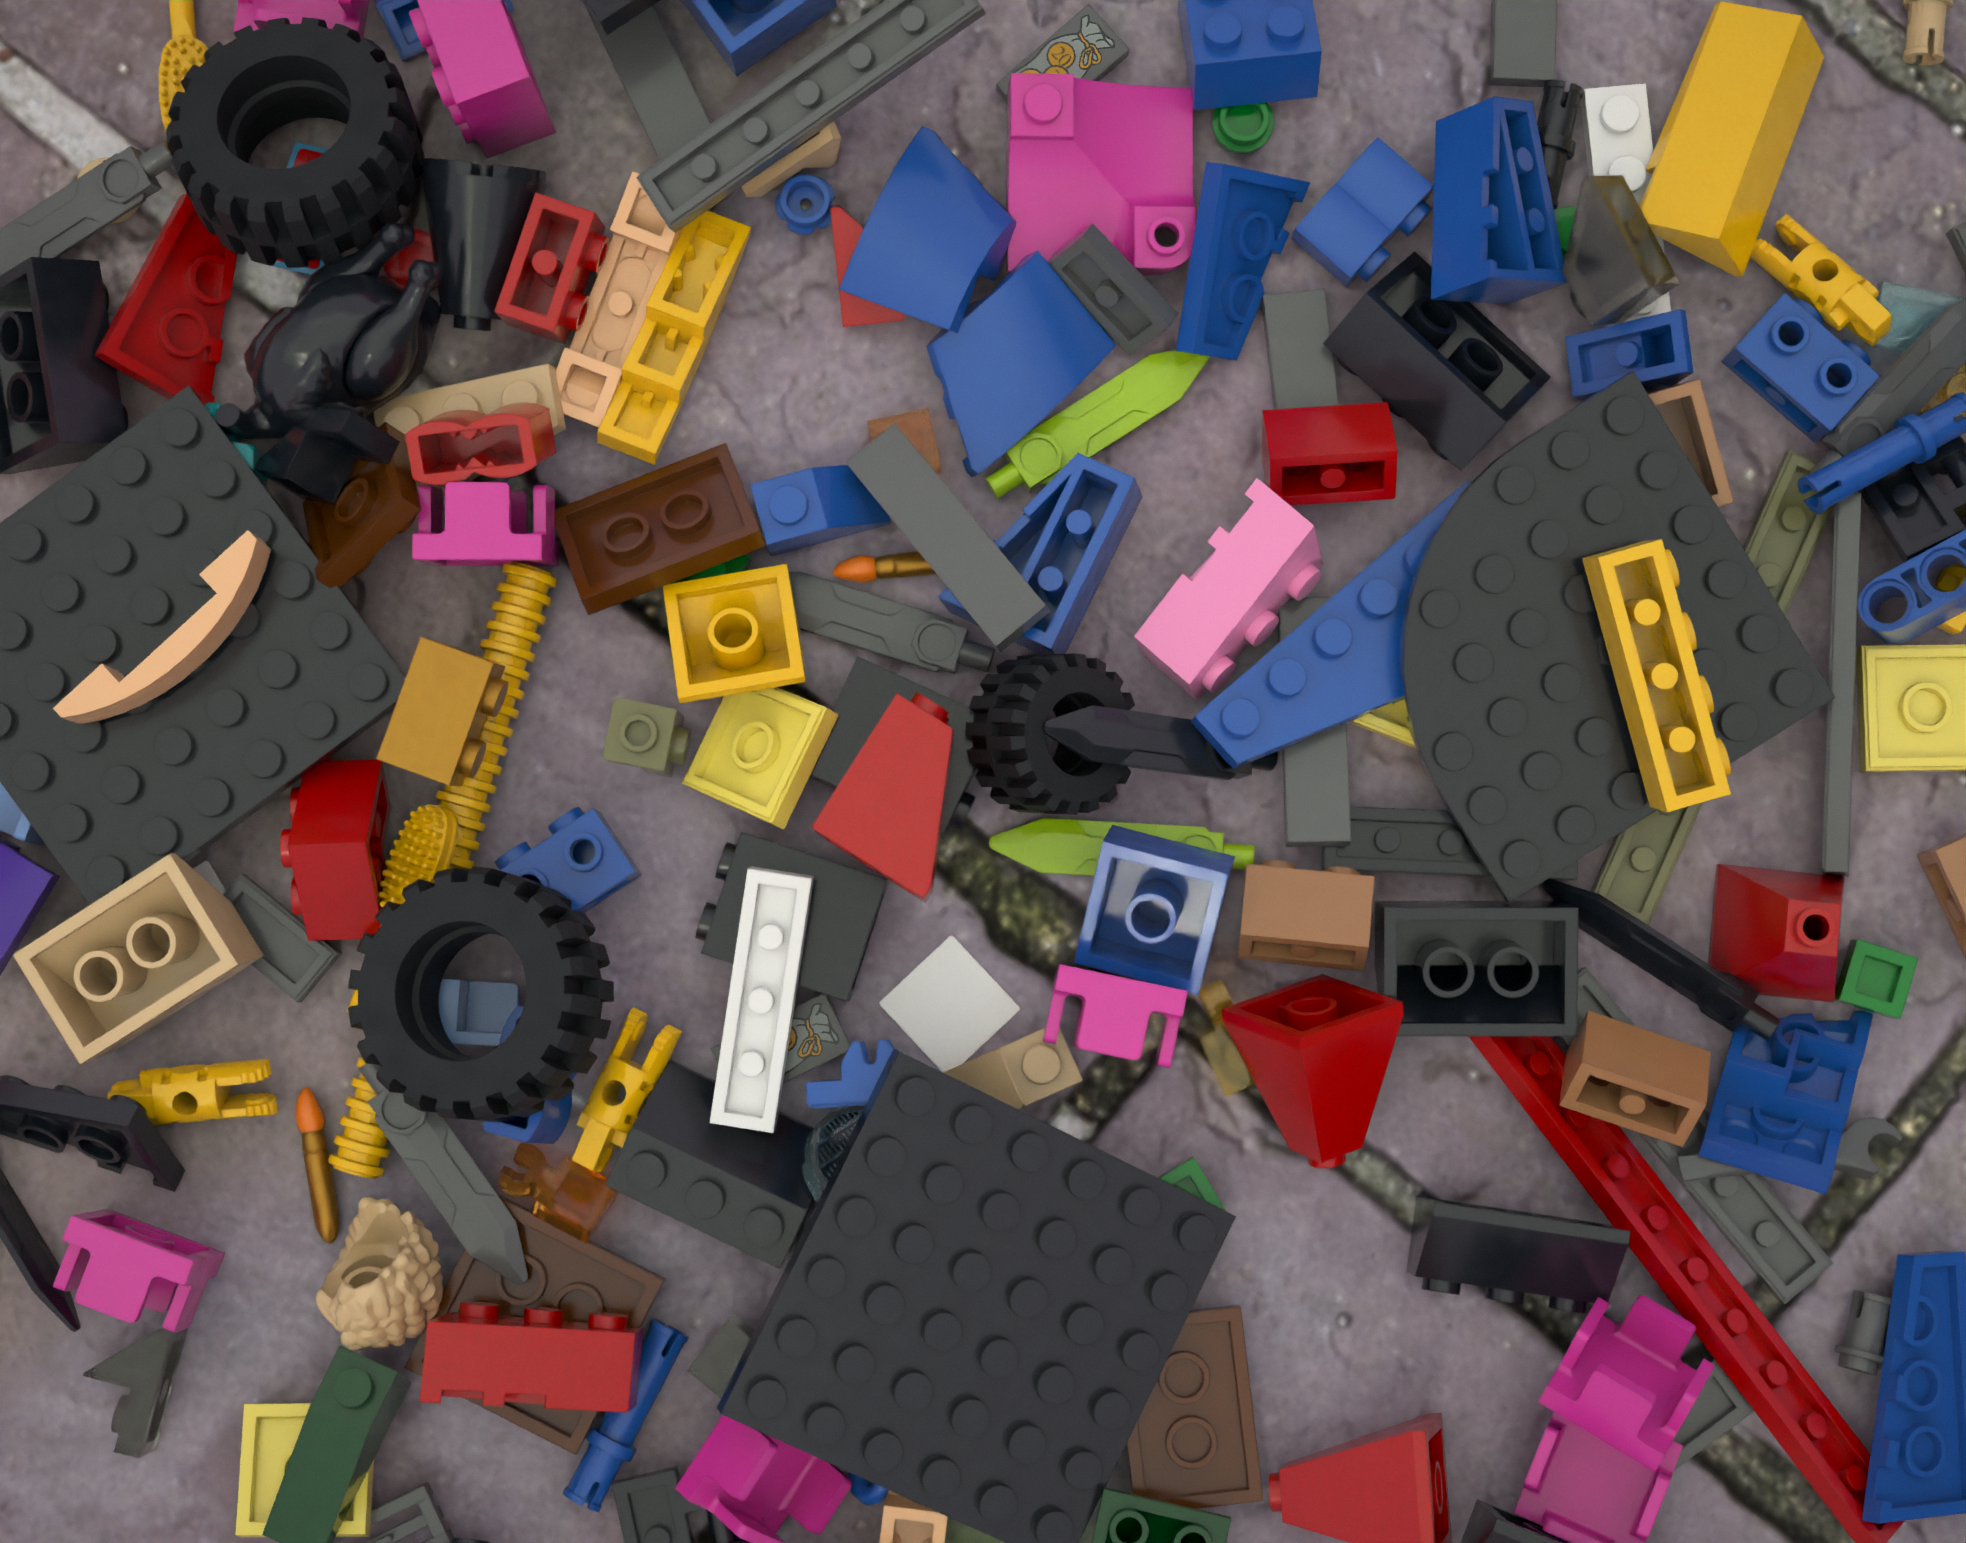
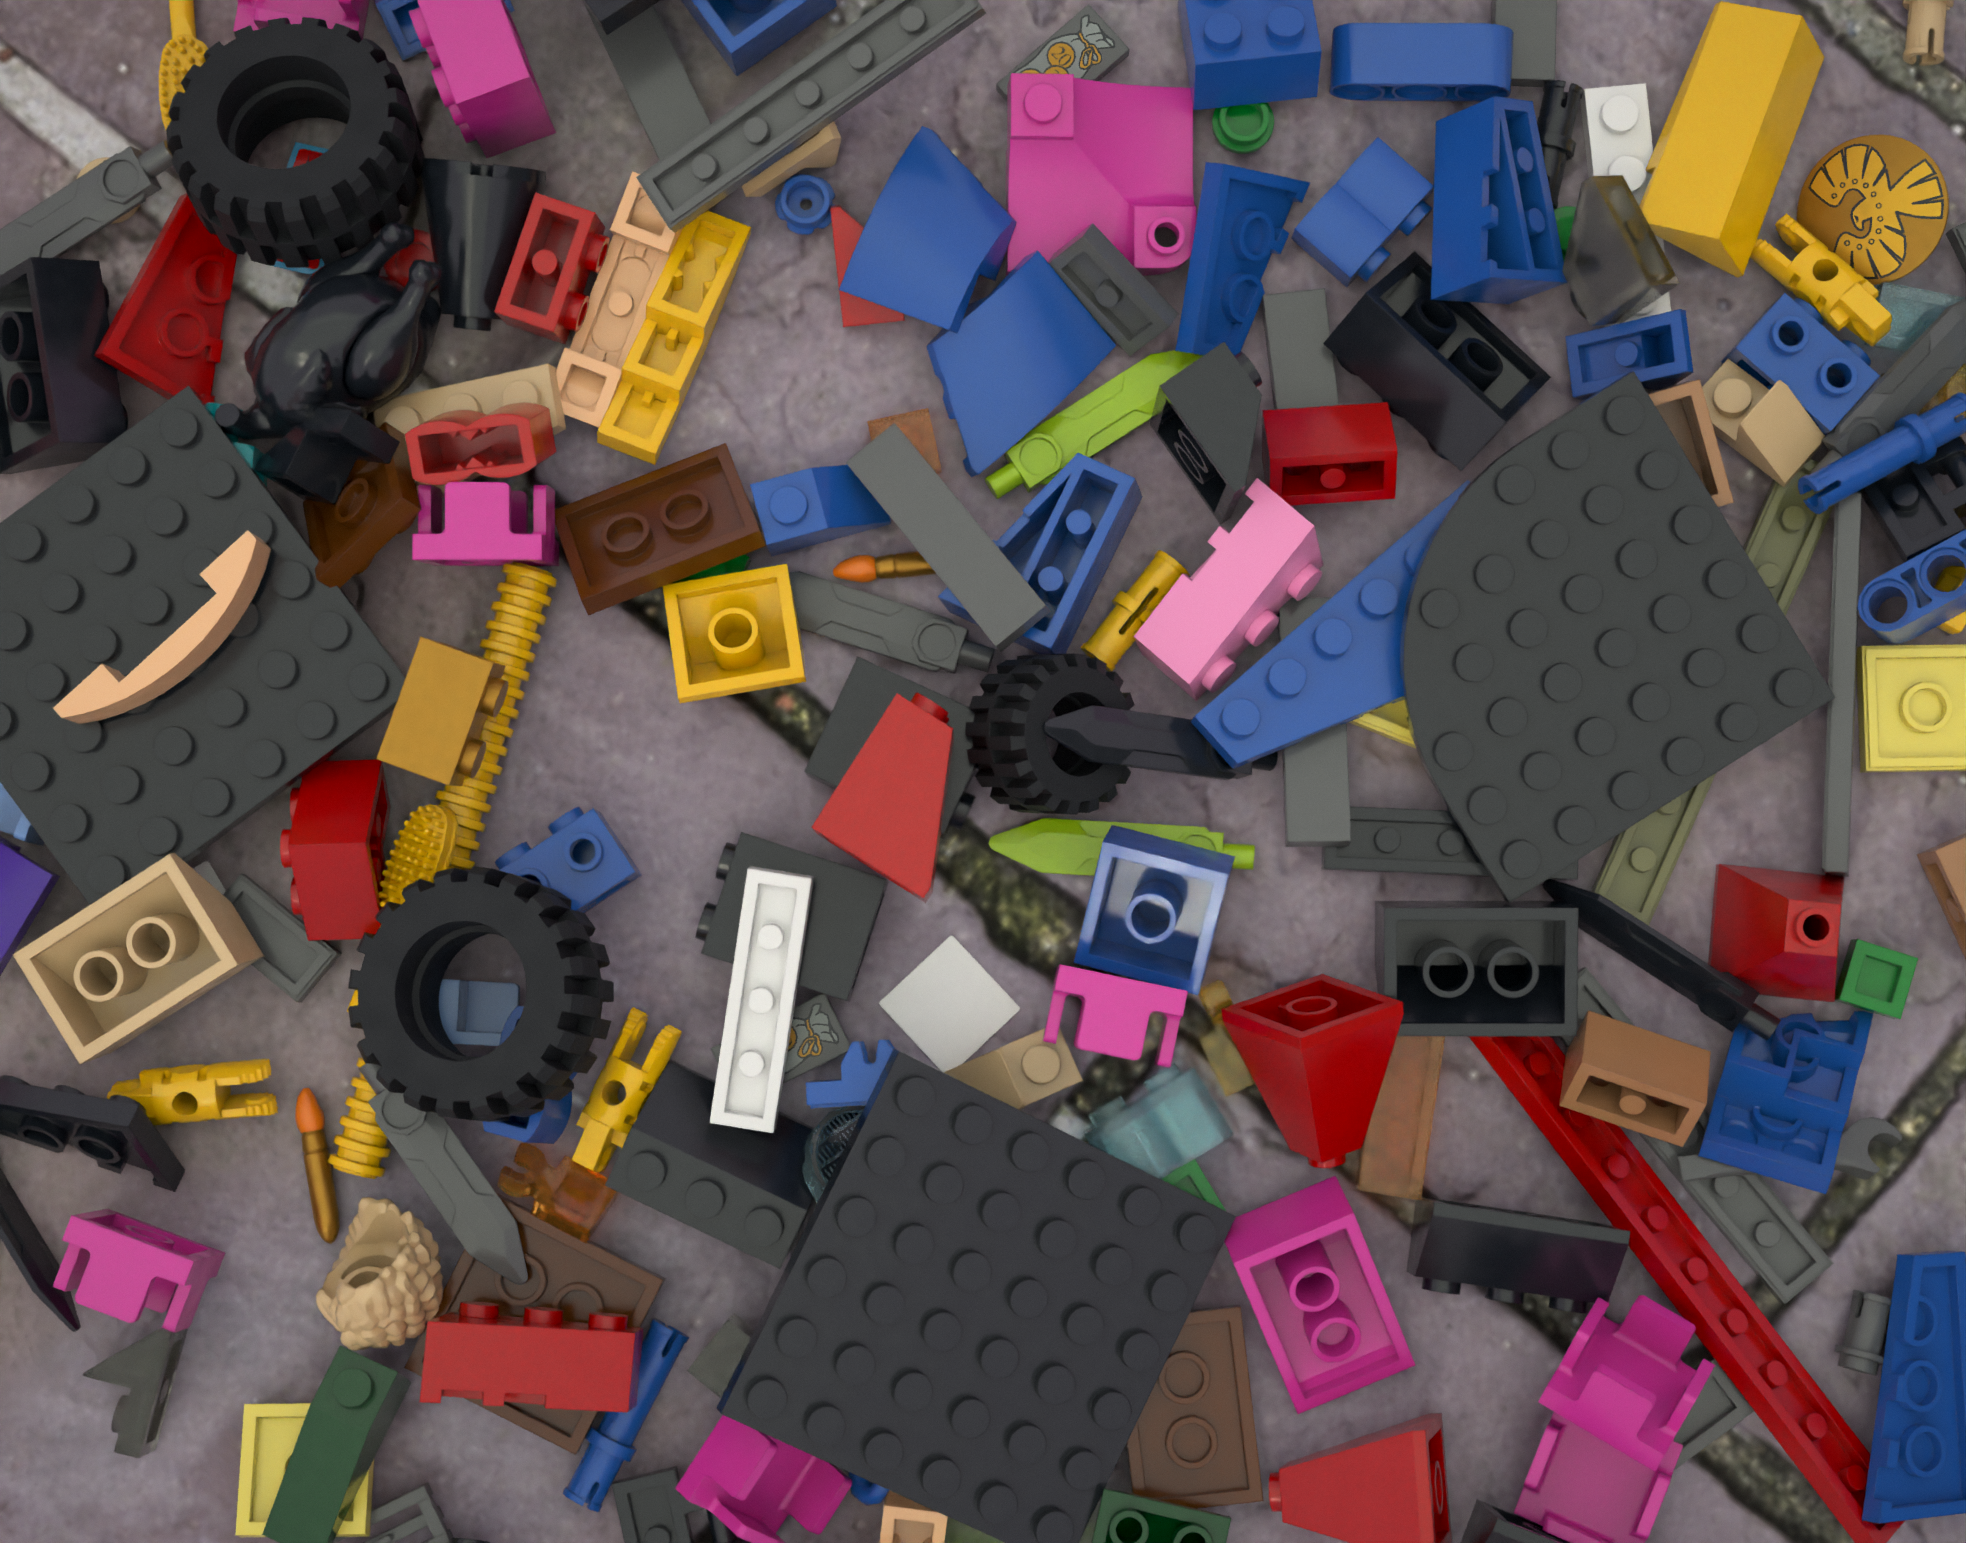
olive bracket [603,698,691,778] -> none
light yellow tile [682,687,839,830] -> none
medium nougat brick [1238,860,1375,971] -> none
yellow brick [1582,539,1731,812] -> none
none -> yellow pin [1080,550,1190,672]
none -> clear light blue brick [1083,1063,1234,1179]
none -> black slope [1149,342,1262,525]
none -> dark pink slope [1224,1175,1415,1414]
none -> blue beam [1329,23,1514,102]
none -> clear orange plate [1355,1036,1445,1200]
none -> tan slope [1702,359,1825,487]
none -> shield [1797,134,1949,285]

